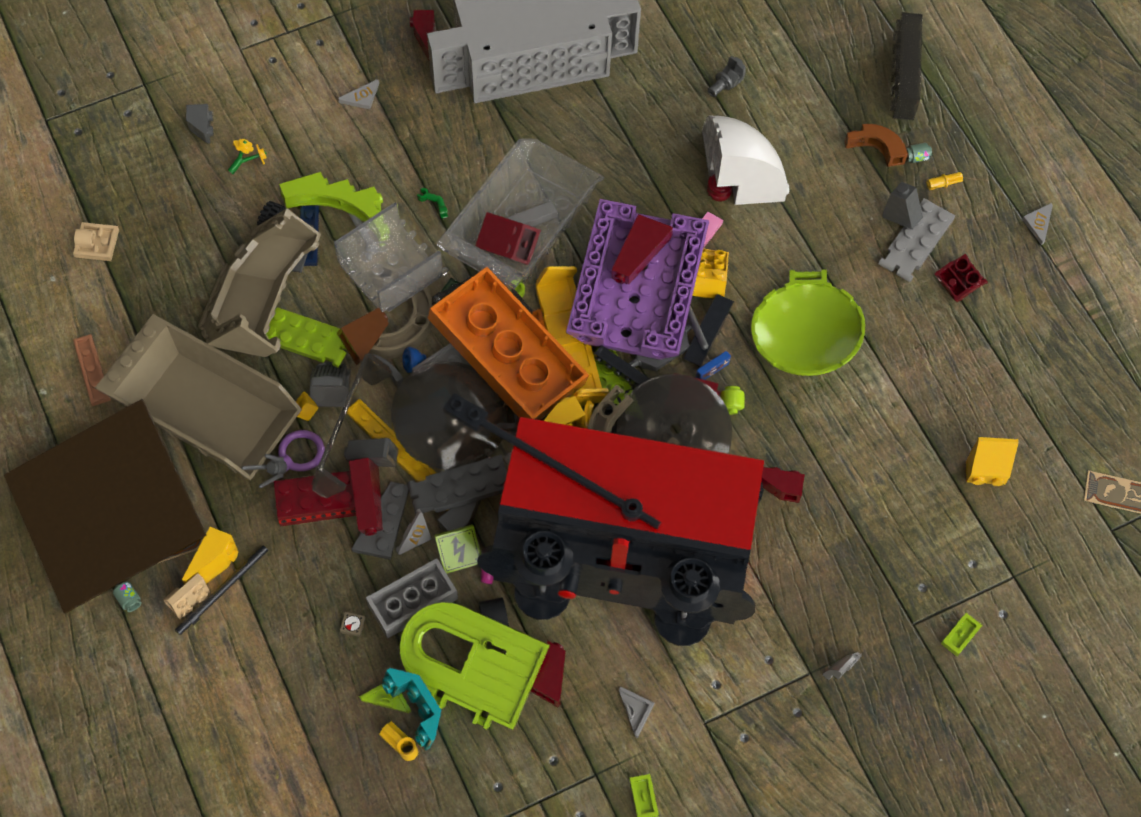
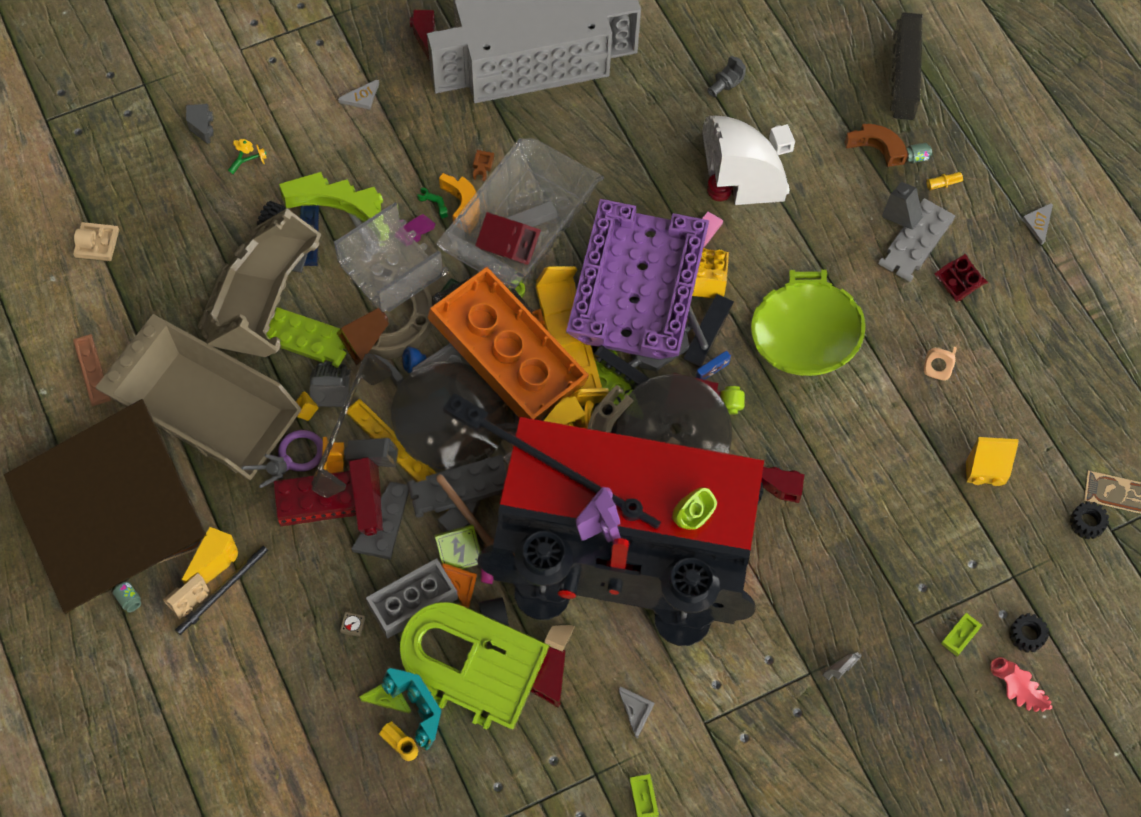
light grey tile [396,509,432,555] -> none
dark red slope [611,214,673,285] -> none
none -> light orange panel [322,437,345,474]
none -> magenta slope [394,214,435,247]
none -> medium nougat piece [436,474,494,547]
none -> light orange arch [439,173,479,233]
none -> orange tile [441,563,477,608]
none -> dark orange plate [473,150,495,181]
none -> tan slope [545,625,575,652]
none -> medium lavender piece [576,487,621,543]
none -> lime piece [672,488,717,529]
none -> white brick [769,124,795,155]
none -> light nougat piece [924,347,957,380]
none -> coral plant [990,657,1052,712]
none -> black tyre [1009,613,1049,653]
none -> black tyre [1070,501,1109,539]

